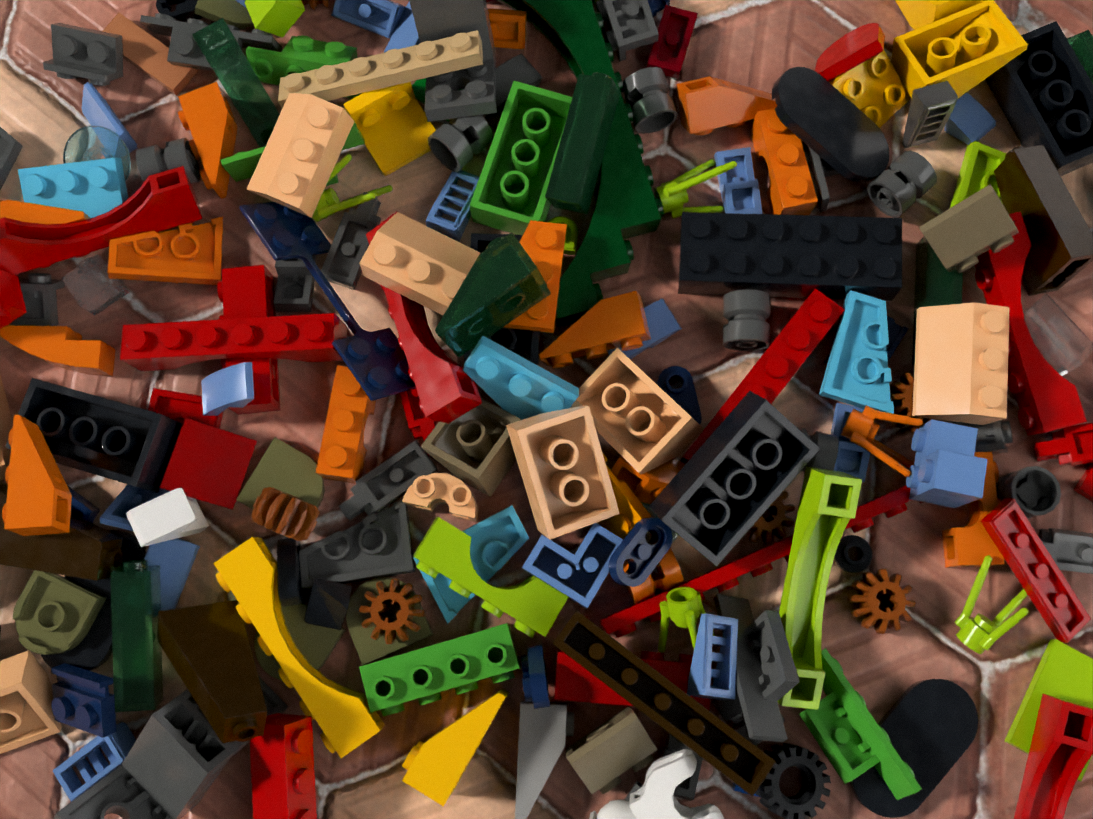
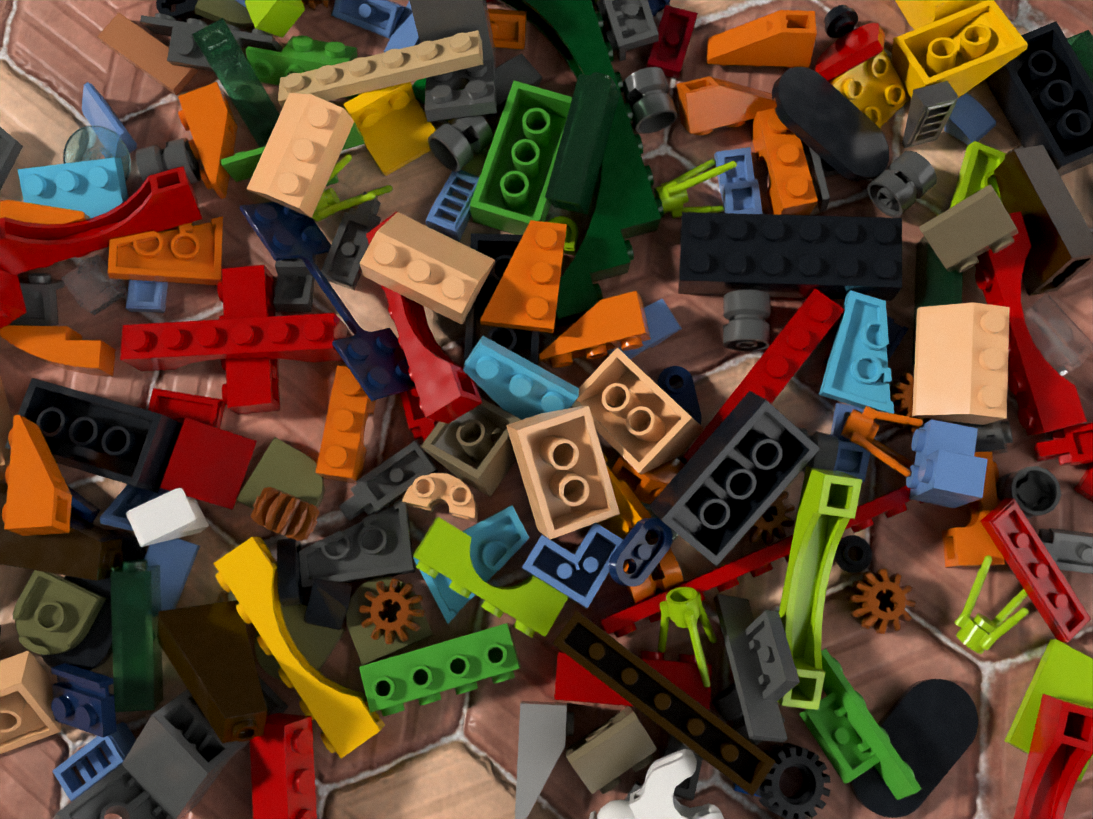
dark grey bracket [43,23,123,86] -> none
medium blue slope [201,362,254,416] -> none
yellow slope [402,689,509,807] -> none
clear green slope [435,232,551,357] -> none
dark blue plate [521,645,550,709] -> none
medium blue slope [687,613,738,700] -> none
none -> light blue tile [126,280,168,313]
none -> orange slope [707,10,817,68]
none -> black plate [824,5,858,38]

